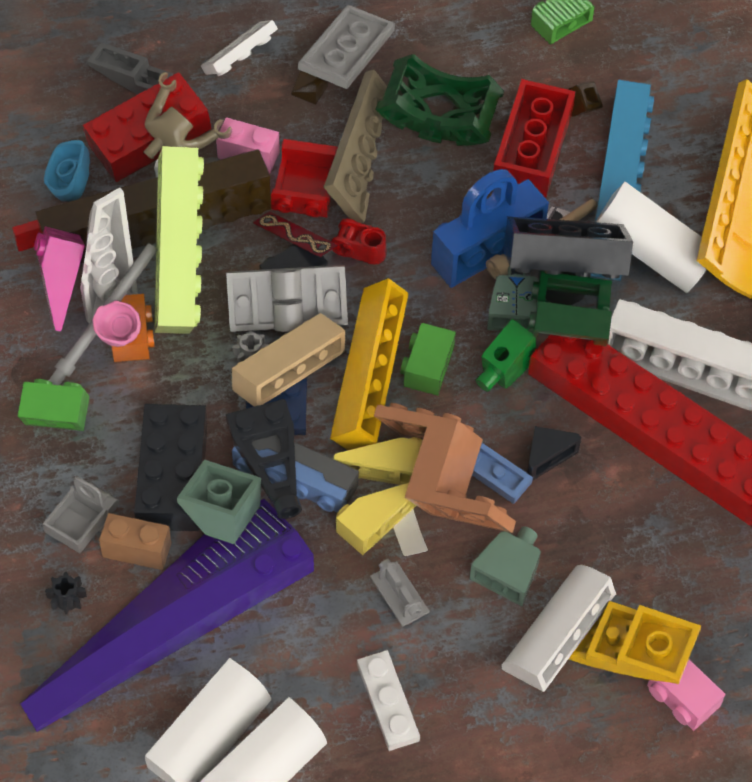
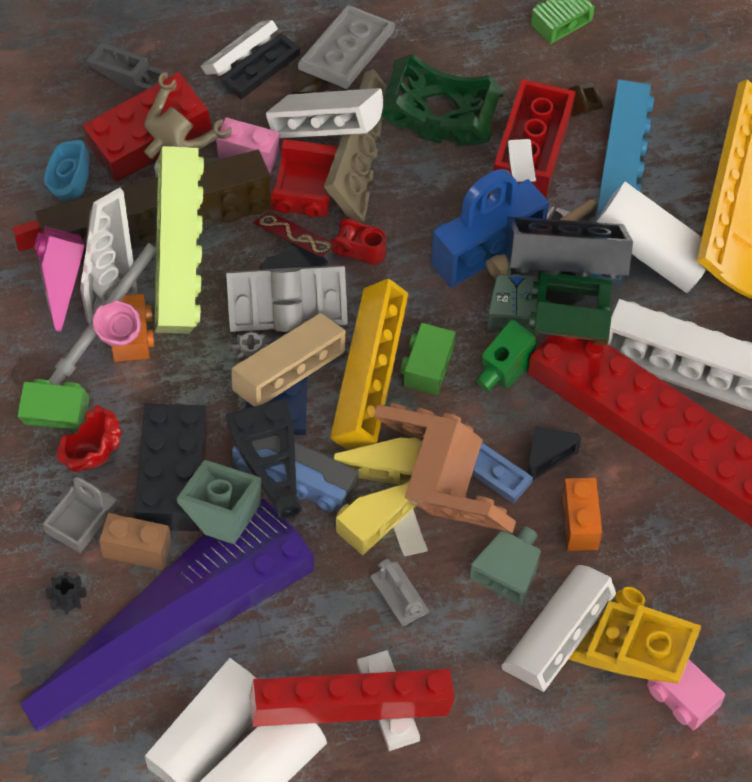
none -> red hair [56,405,122,473]
none -> black plate [222,33,300,99]
none -> red brick [249,669,455,727]
none -> white brick [266,88,383,138]
none -> white sticker [508,139,536,182]
none -> orange brick [562,478,602,551]
none -> yellow plate [614,587,645,610]

